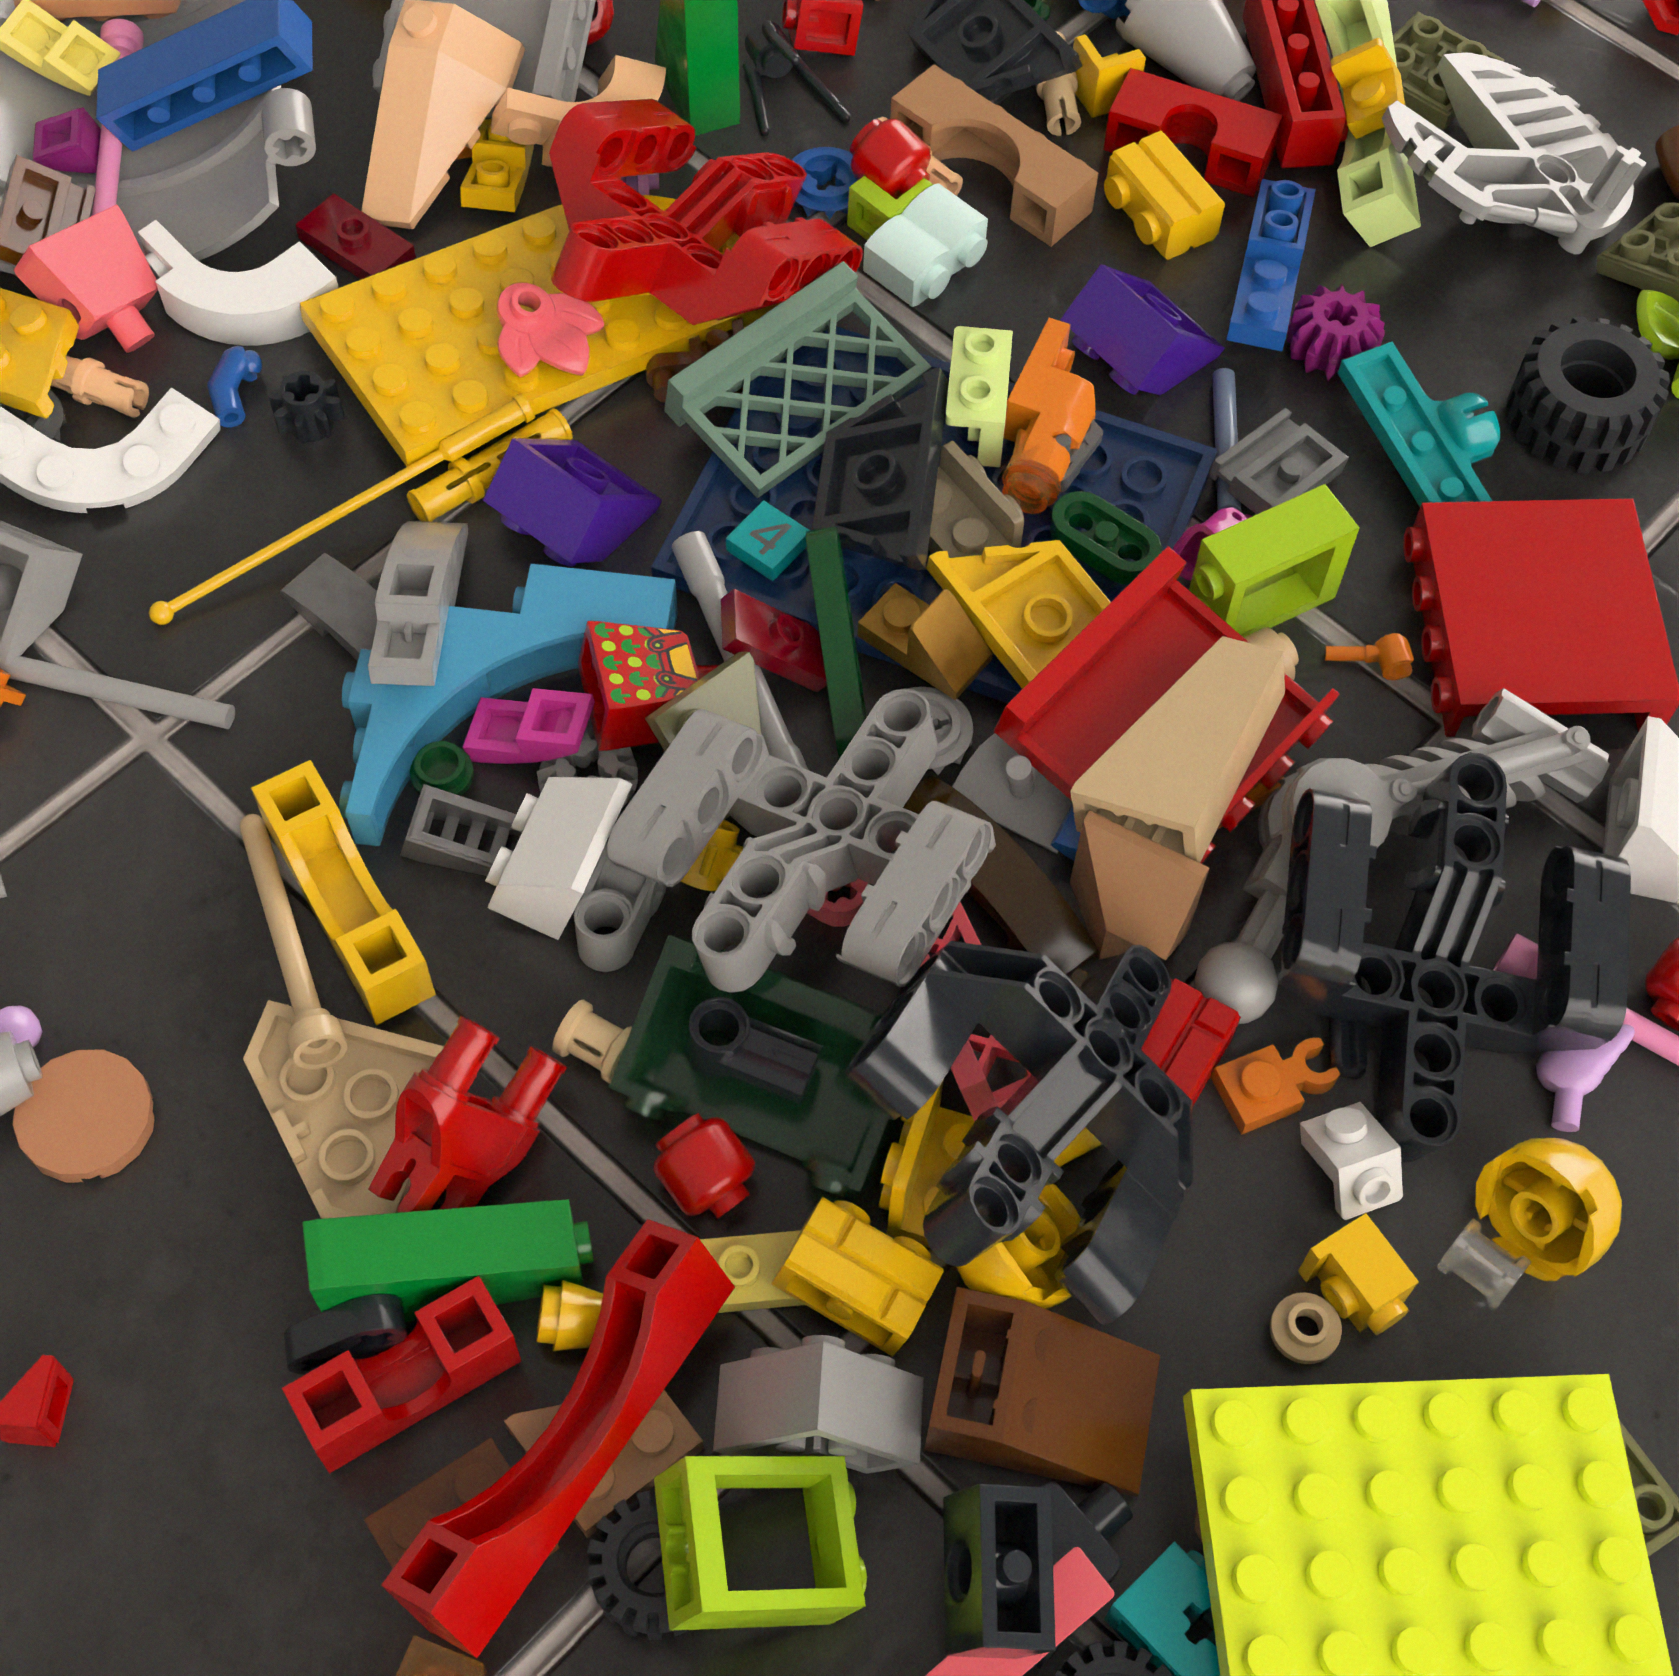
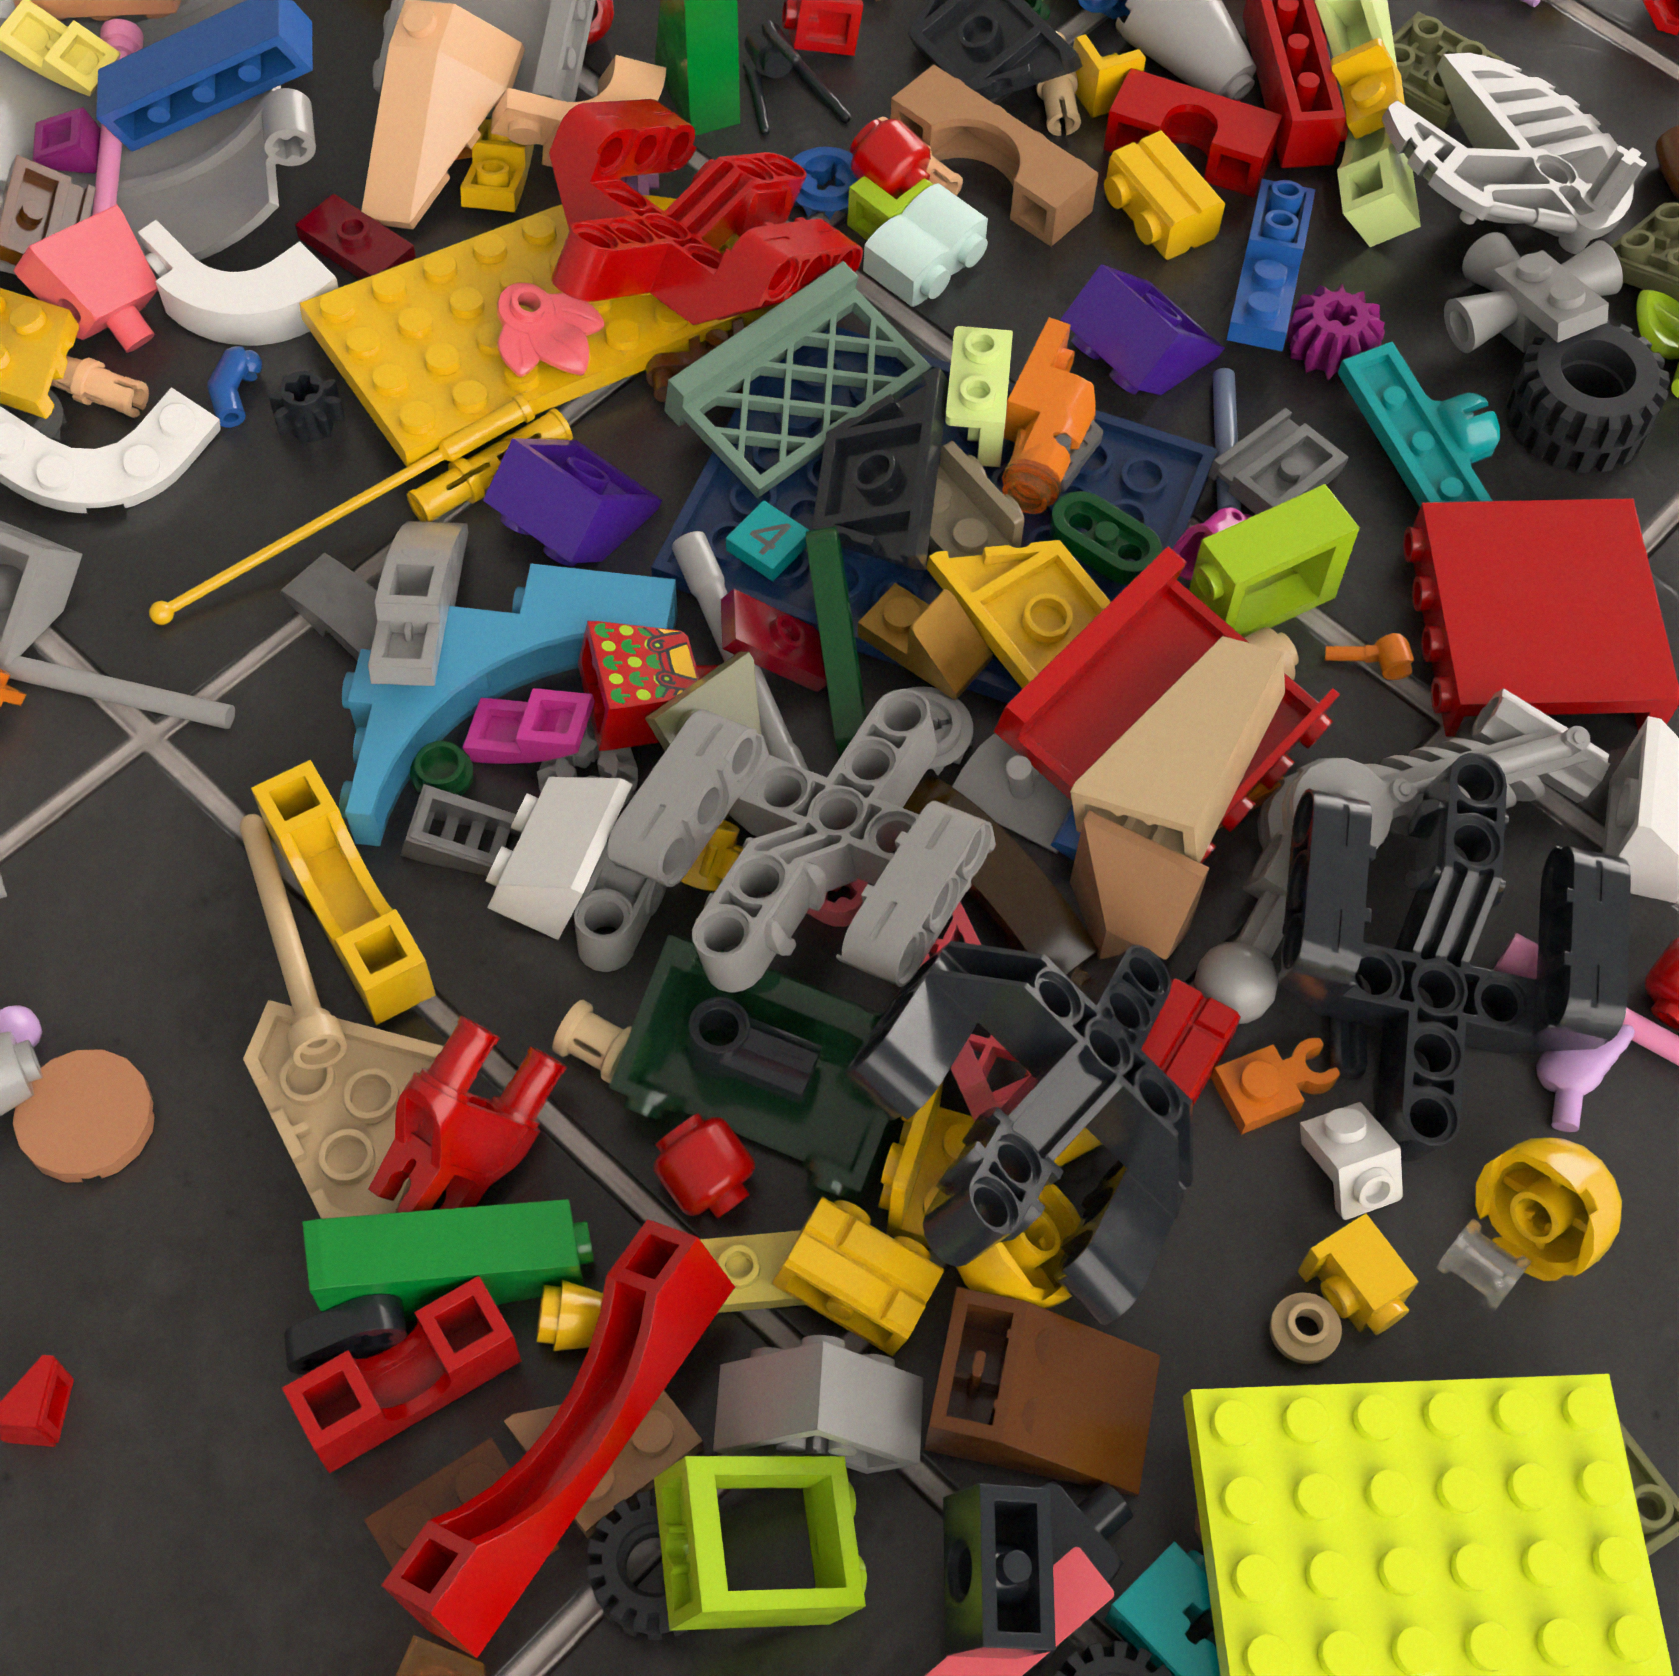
none -> light grey brick [1444,232,1623,353]

